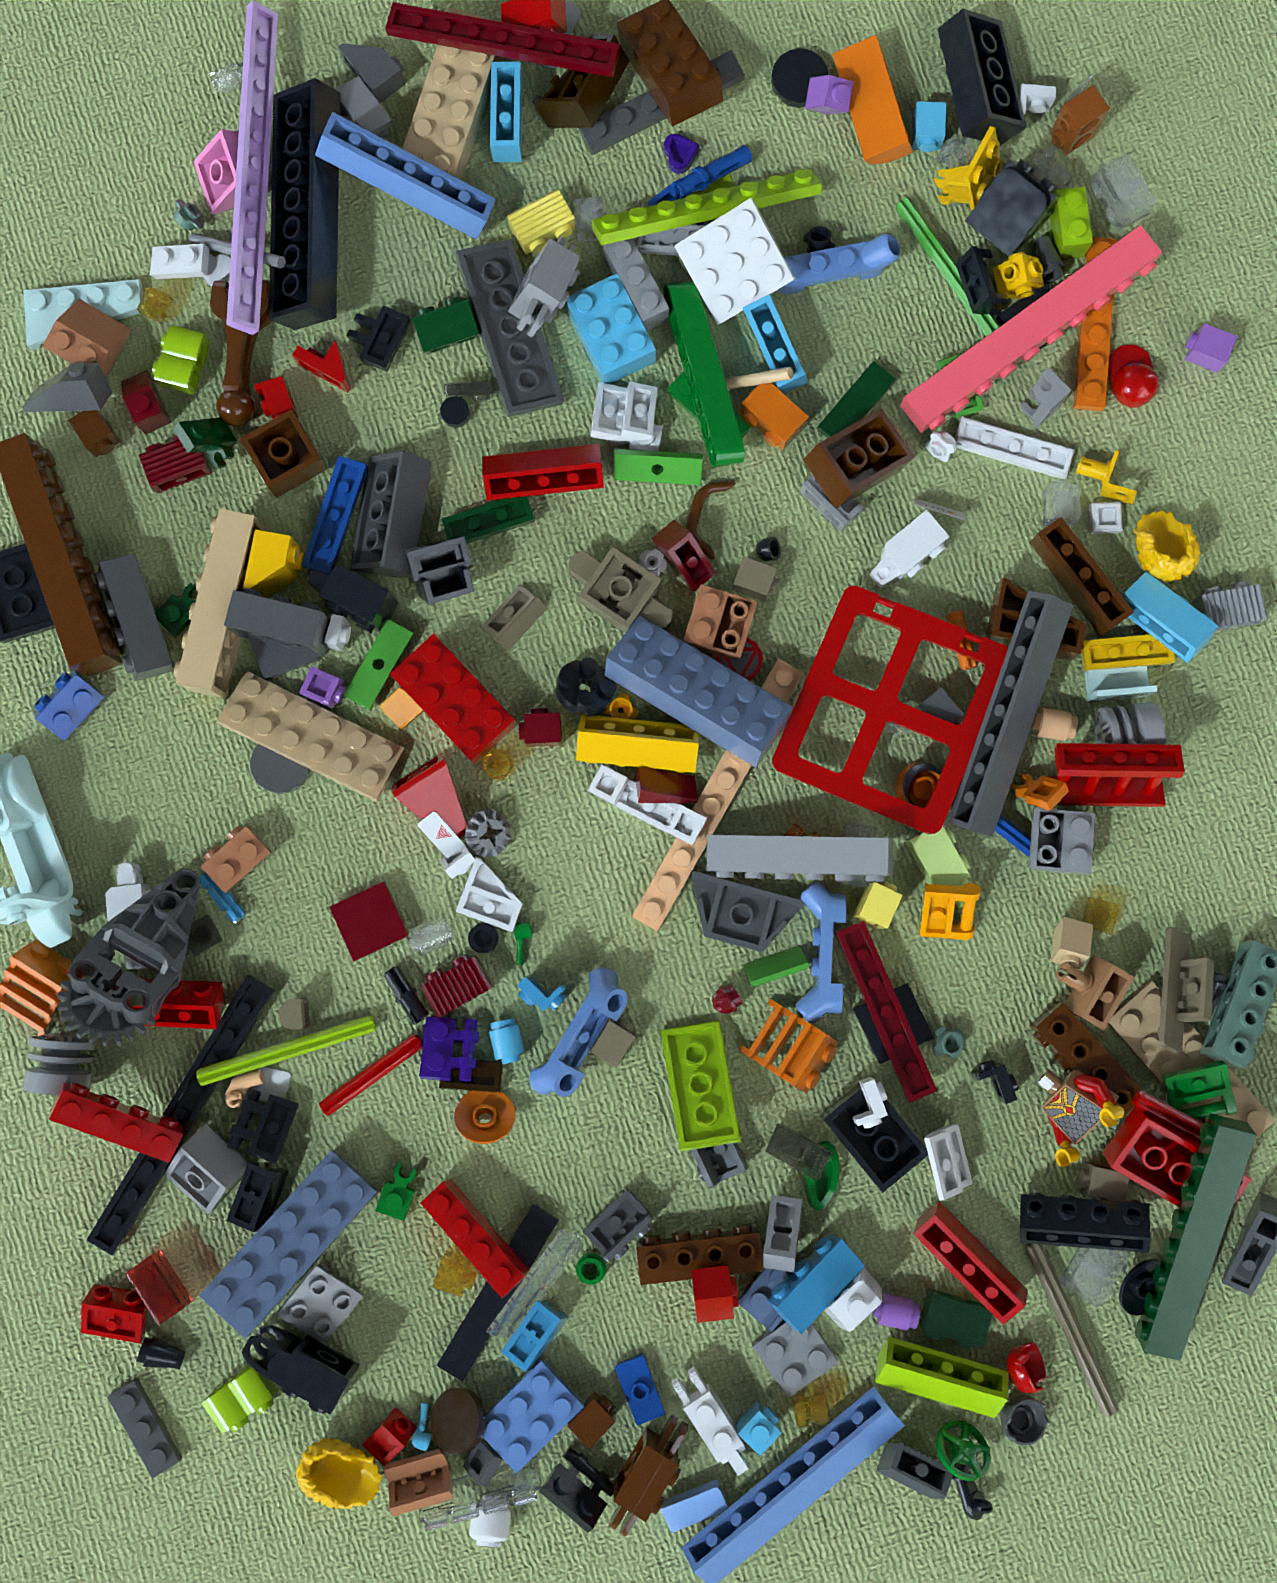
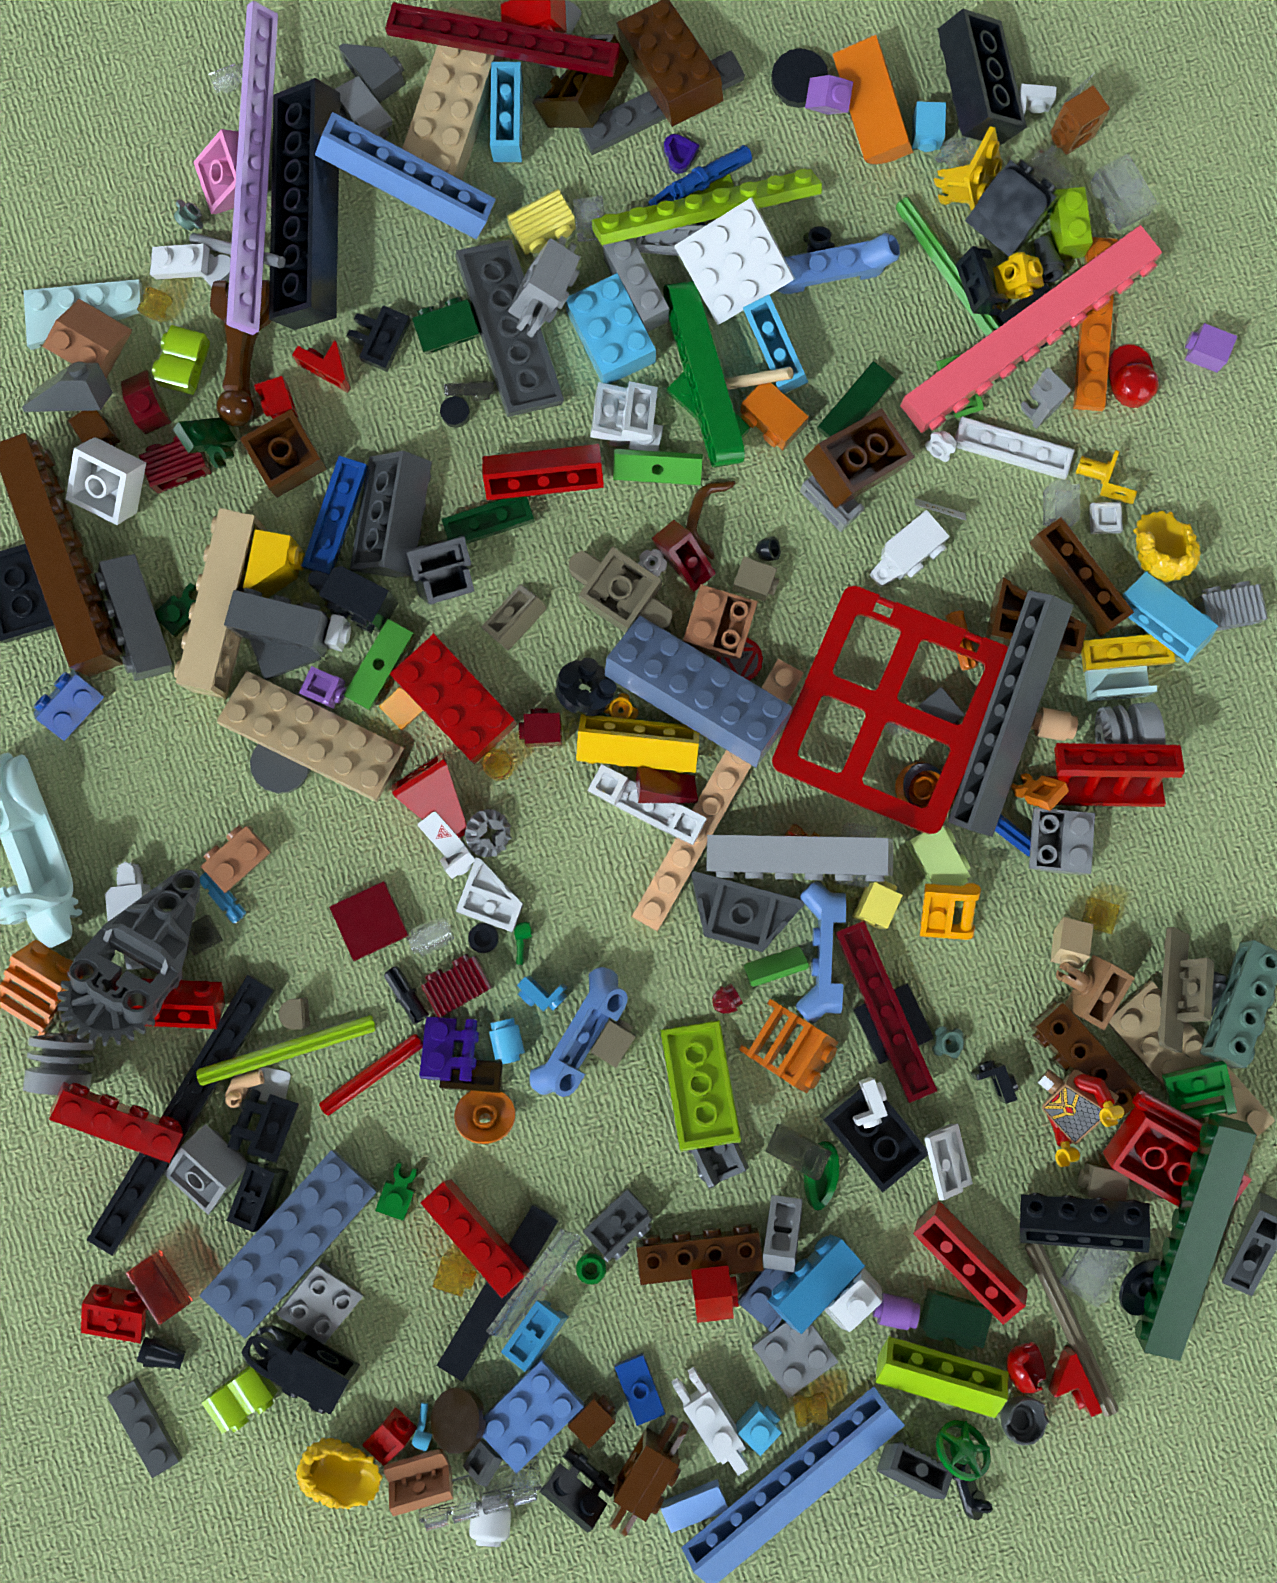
none -> white brick [66,437,146,525]
none -> red slope [1048,1346,1102,1417]

